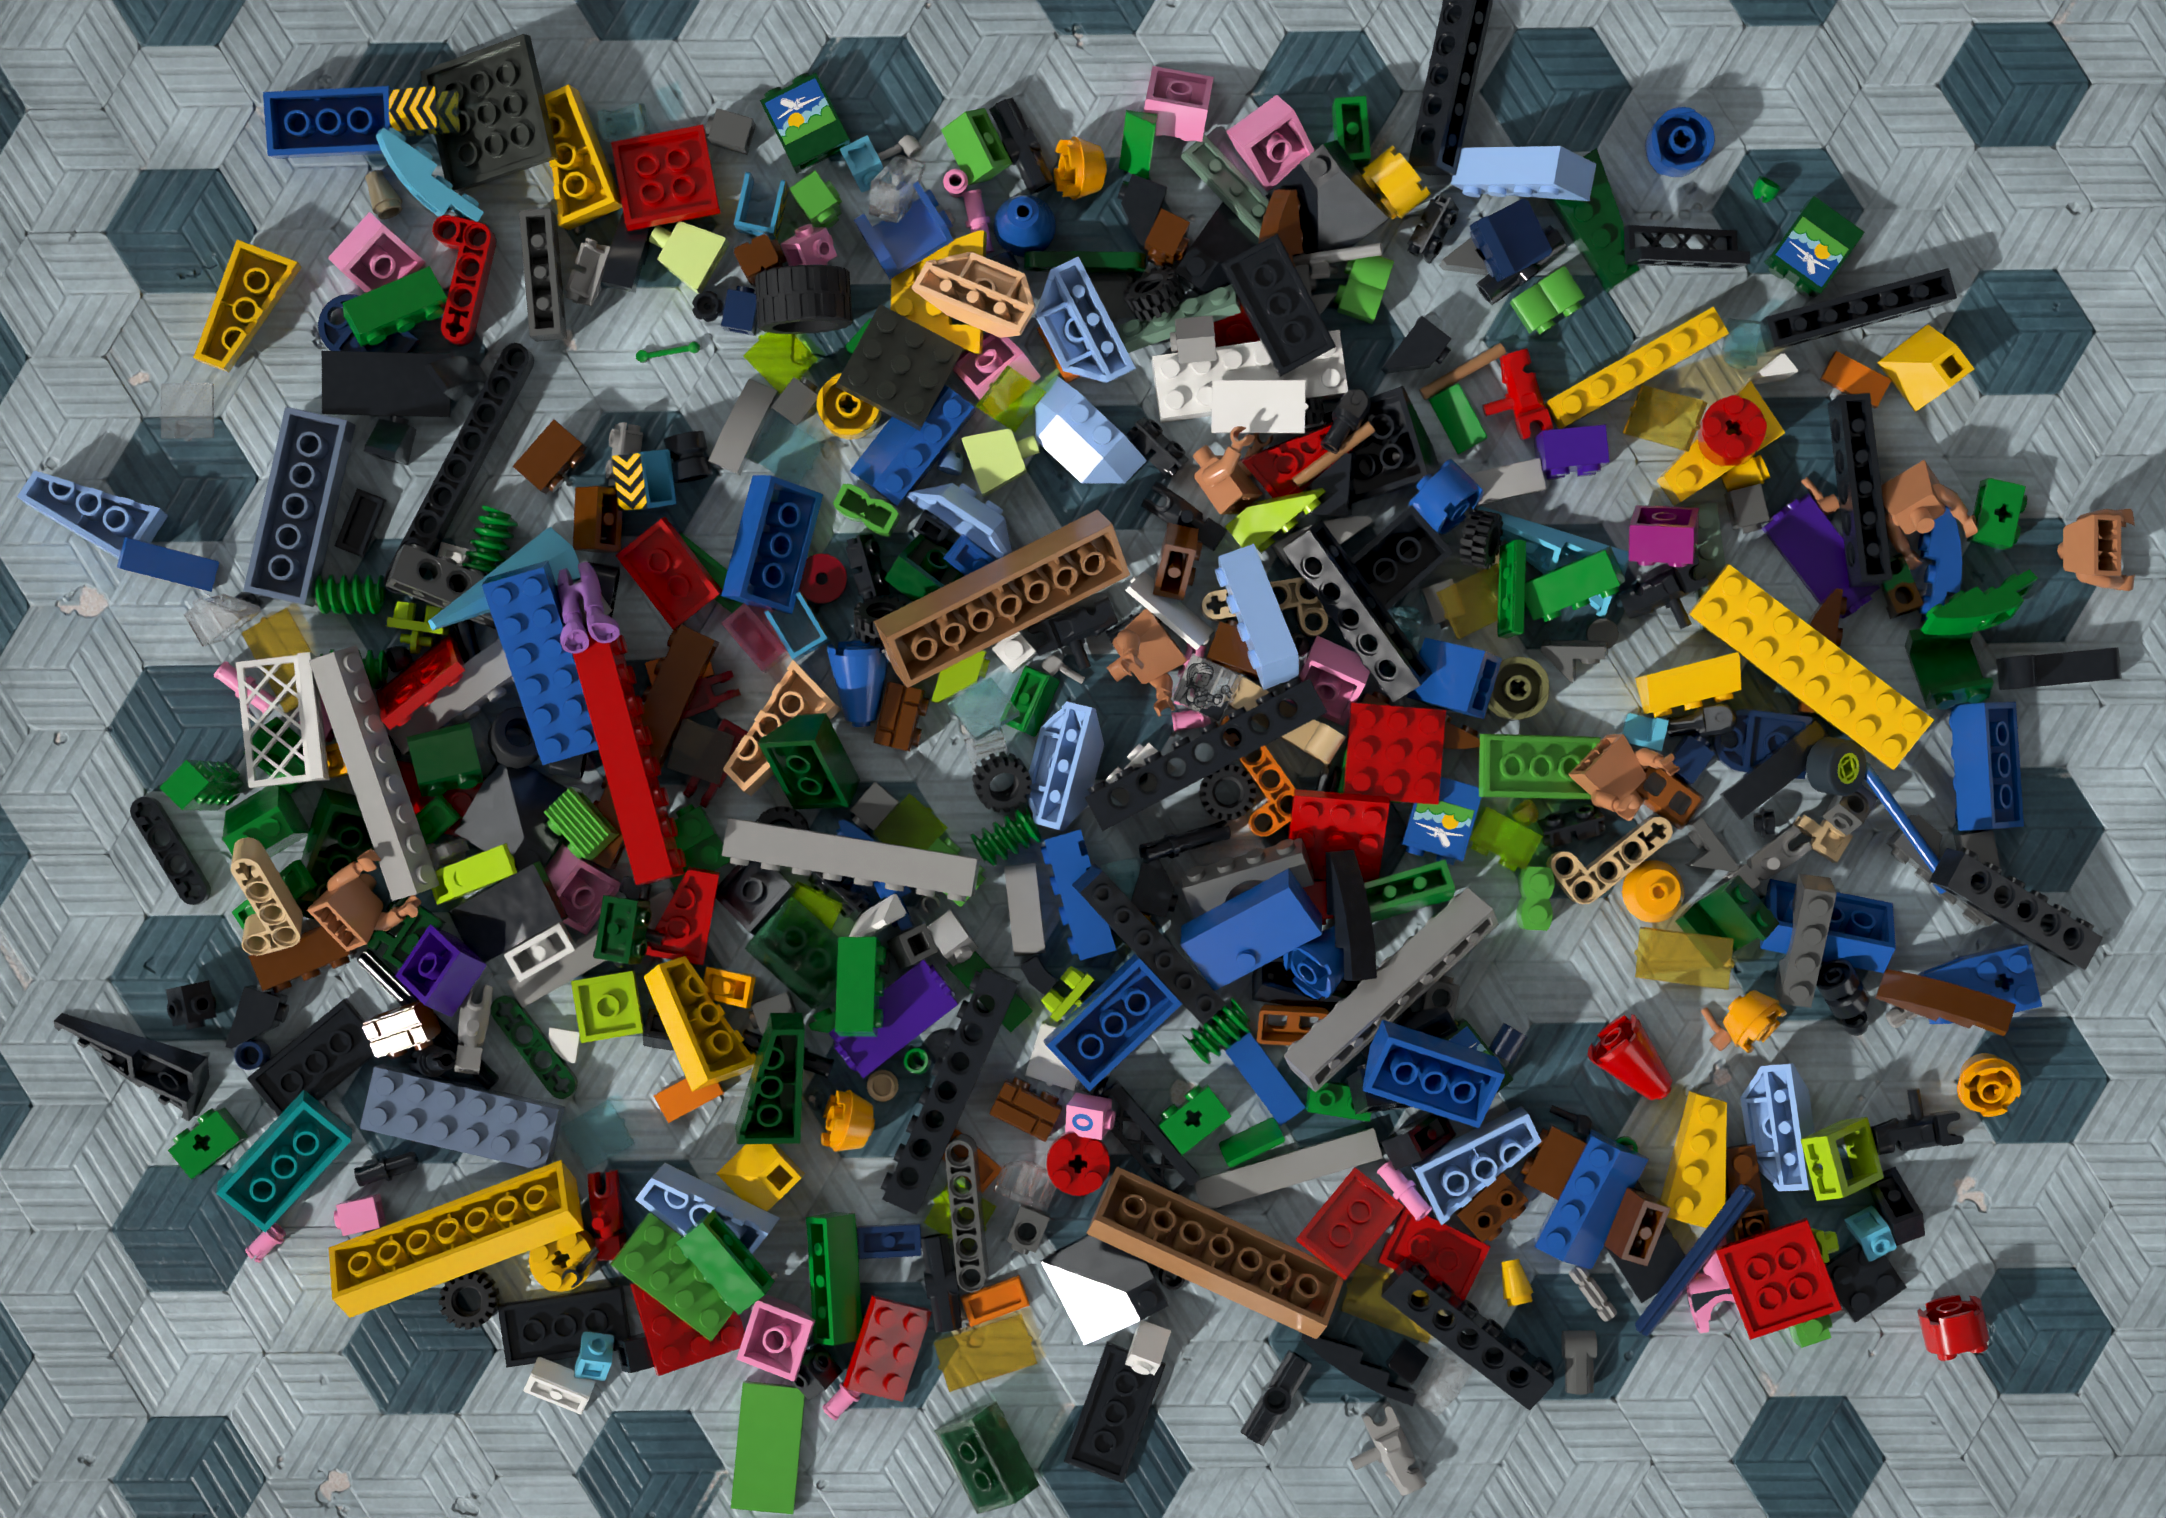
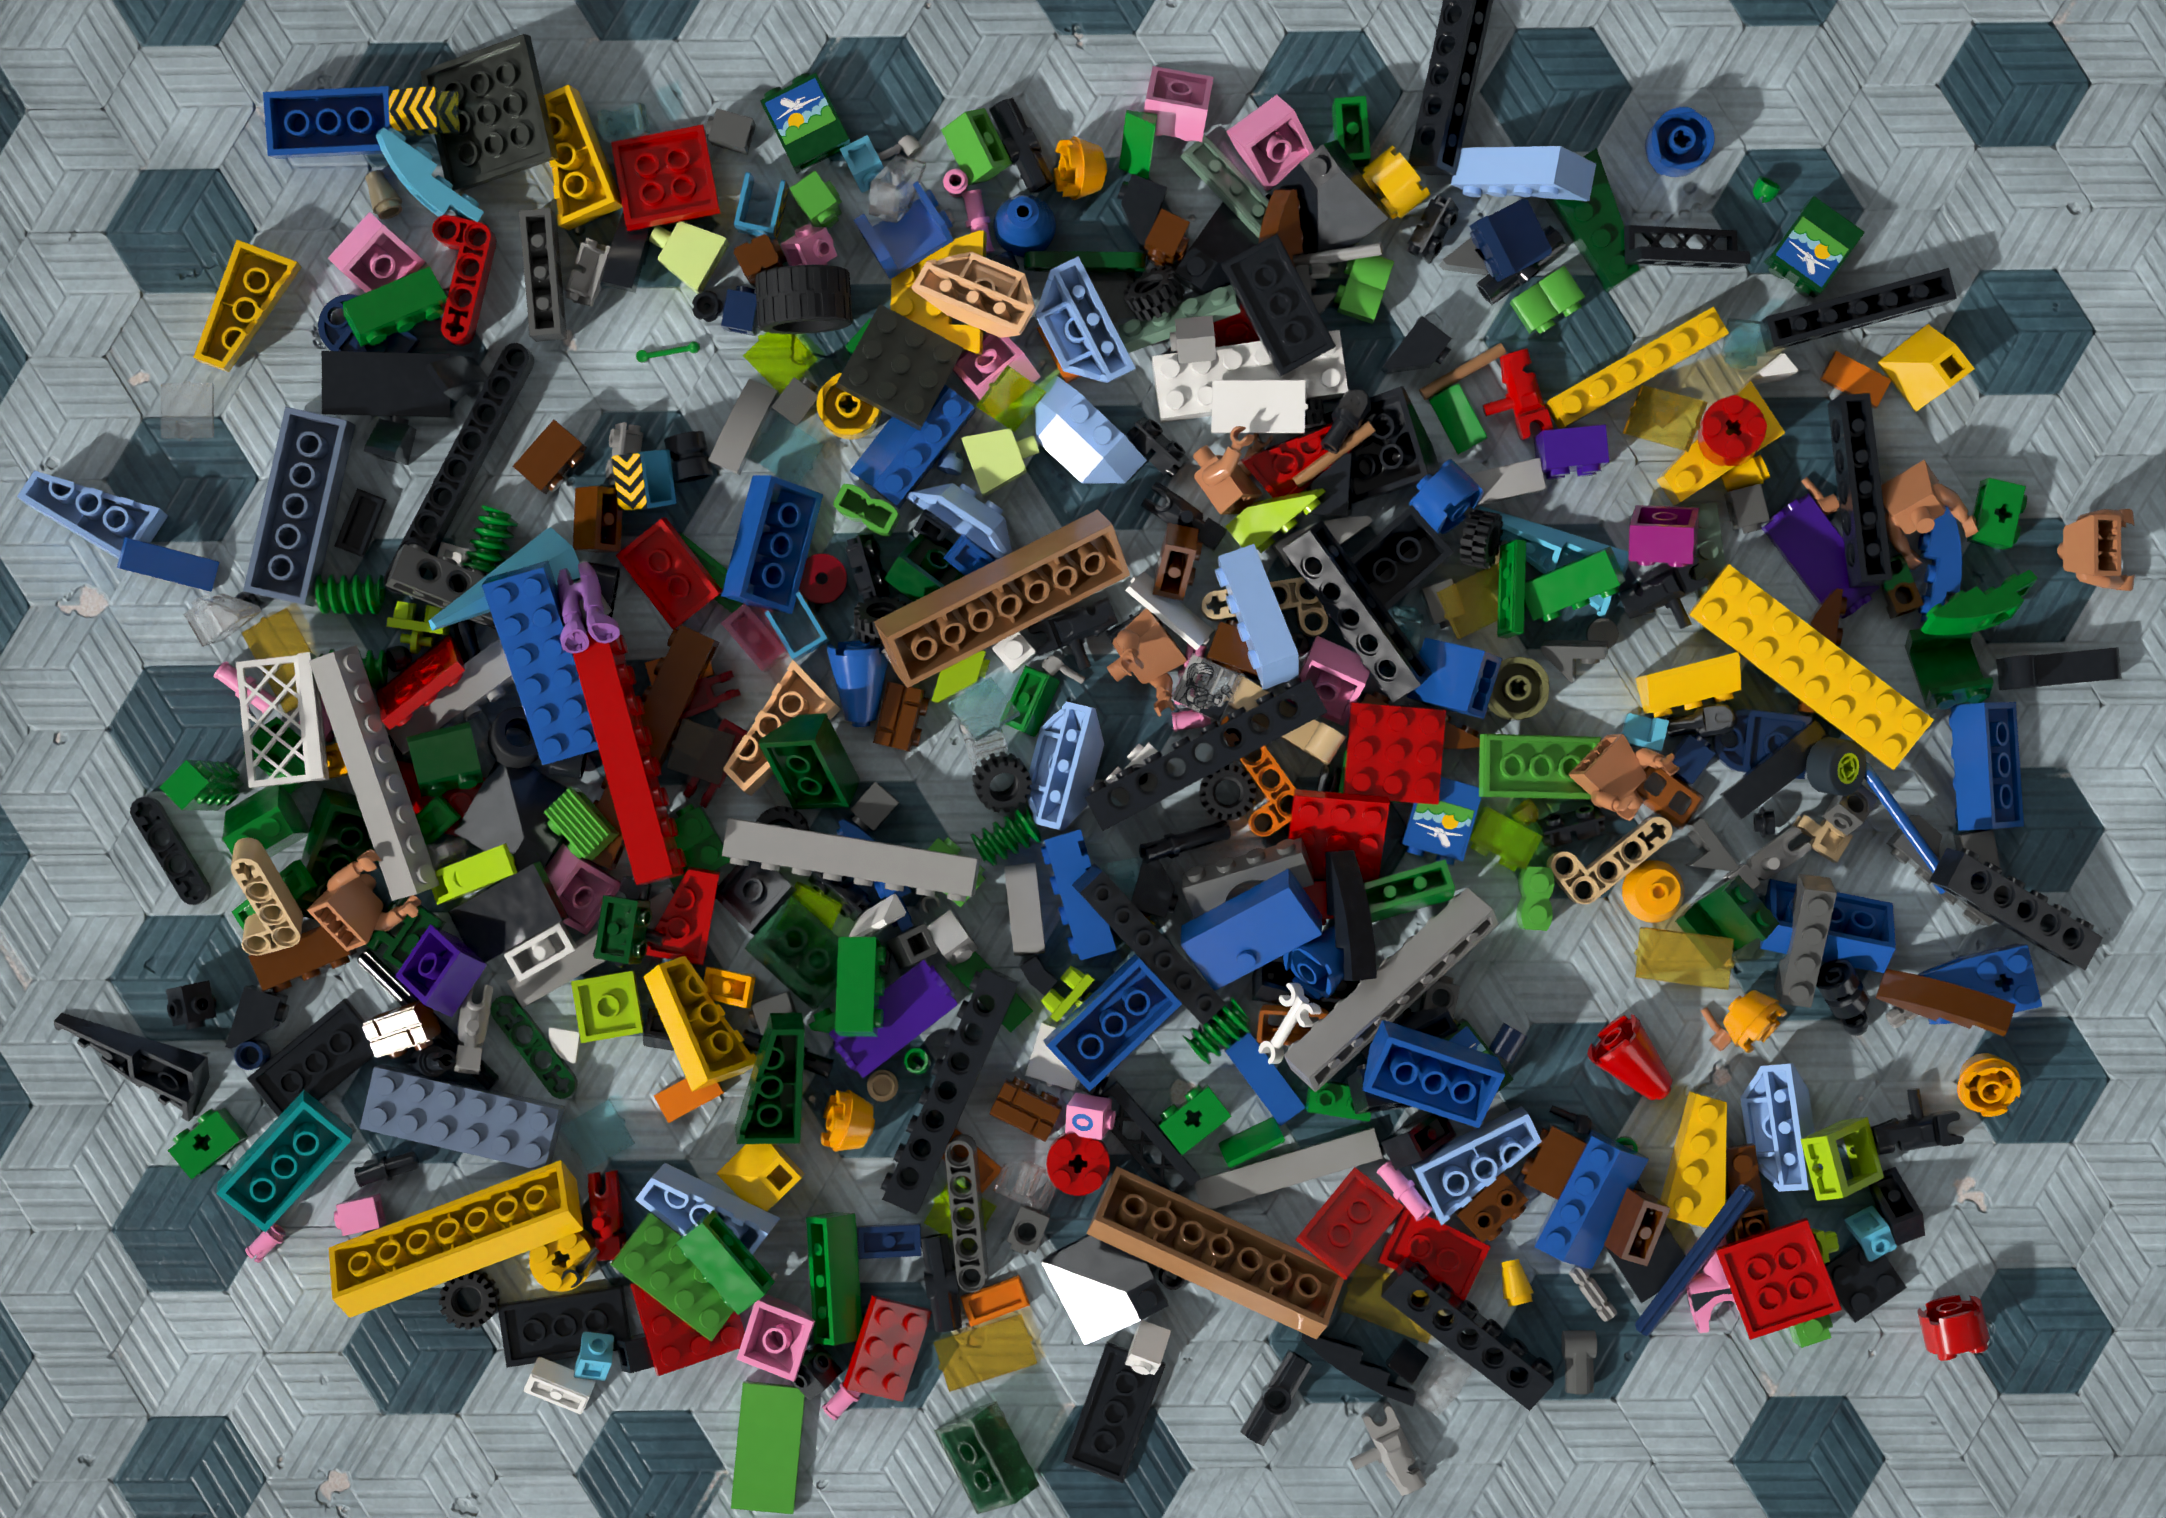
clear neon green piece [873,793,948,850] -> none
none -> white bar [1258,983,1322,1064]

